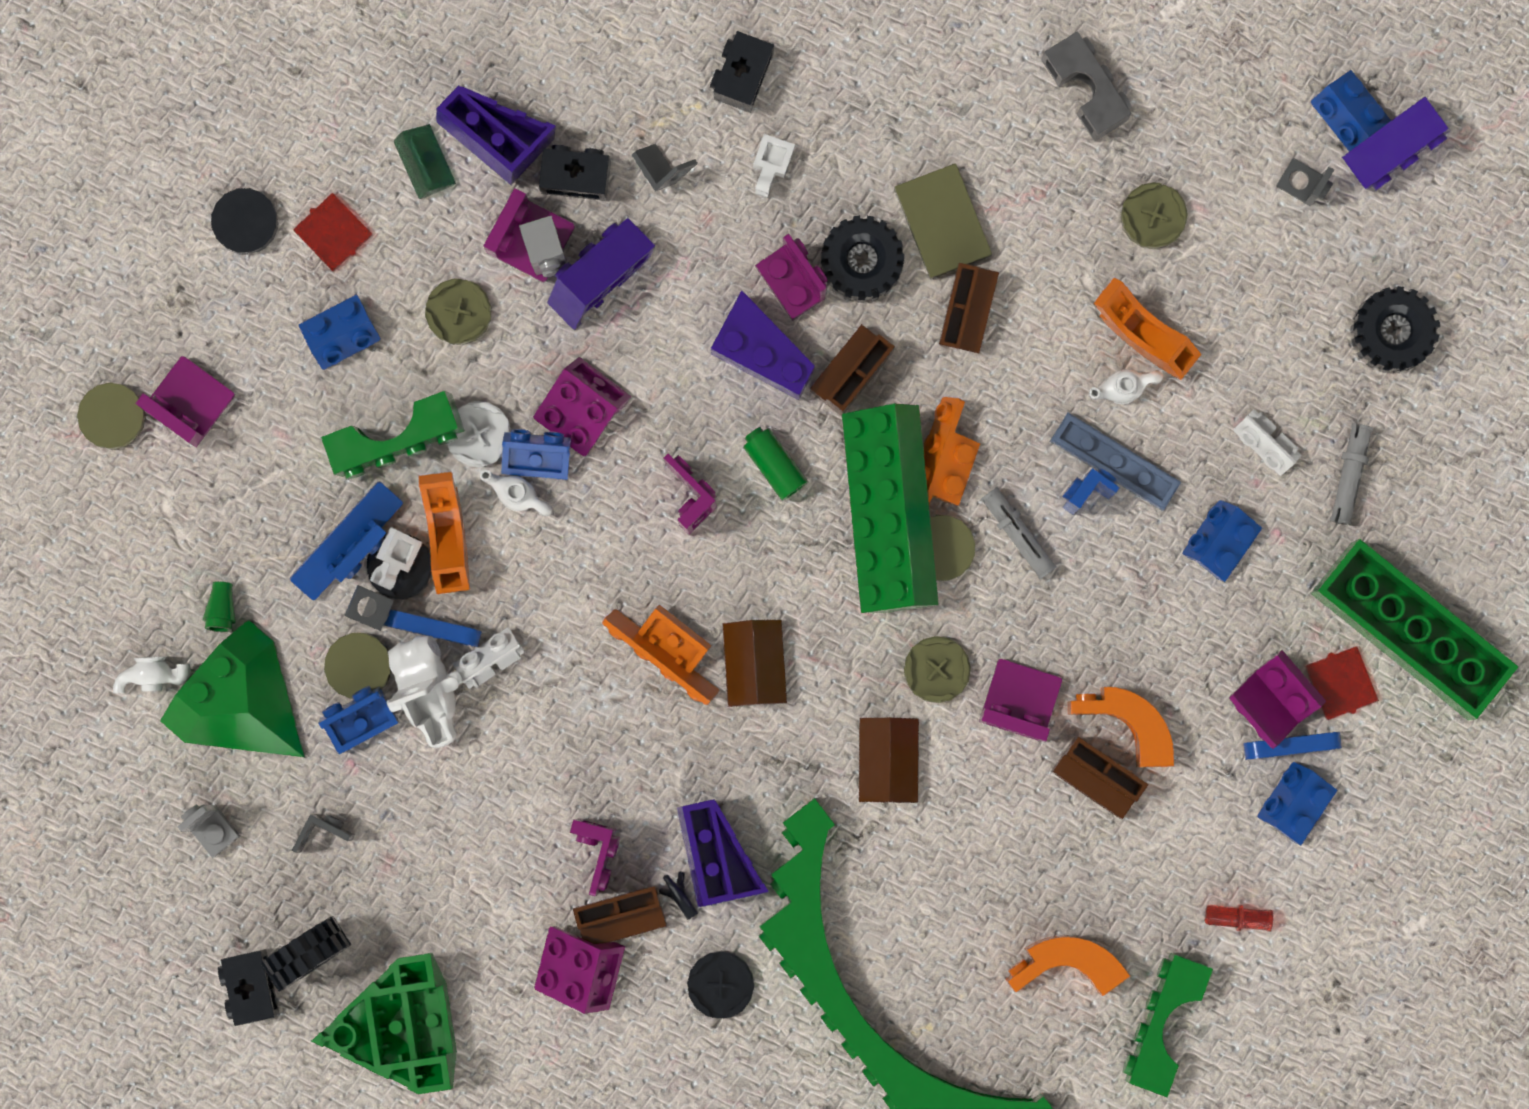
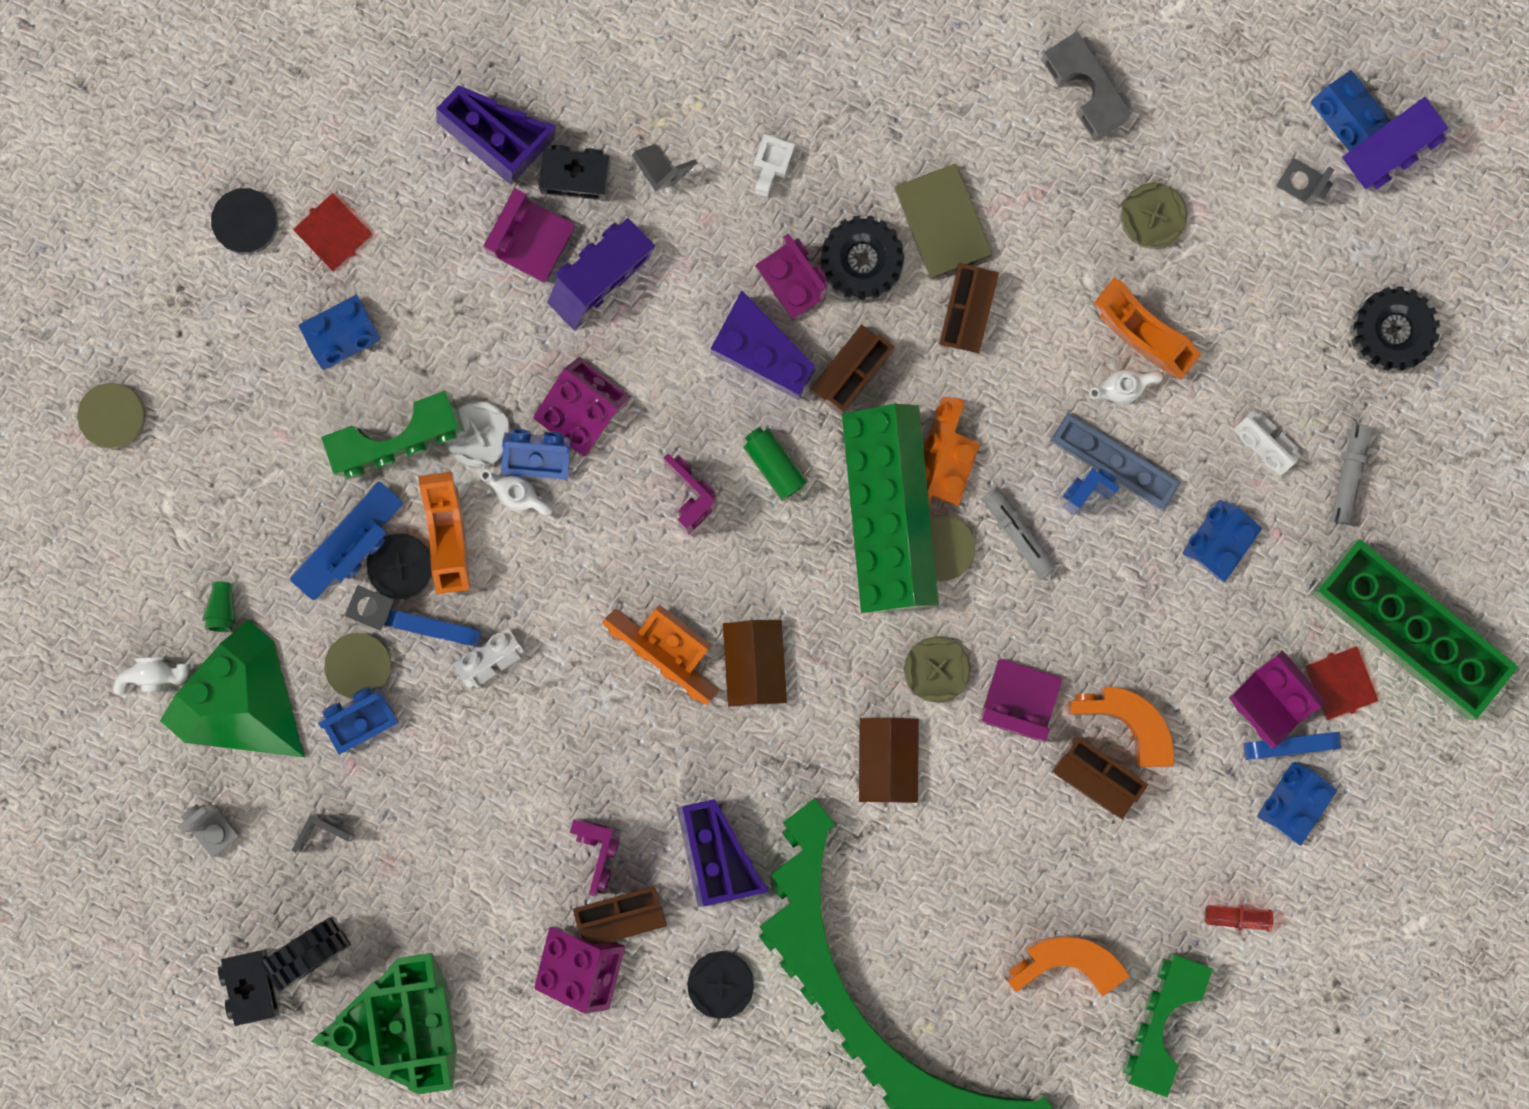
magenta bracket [135,356,235,448] -> none
white plate [370,527,423,590] -> none
white piece [386,636,462,748] -> none
clear green slope [394,124,456,199] -> none
olive tile [425,278,492,345] -> none
light grey brick [519,216,567,277] -> none
black bar [659,871,698,920] -> none
black brick [710,31,774,113] -> none

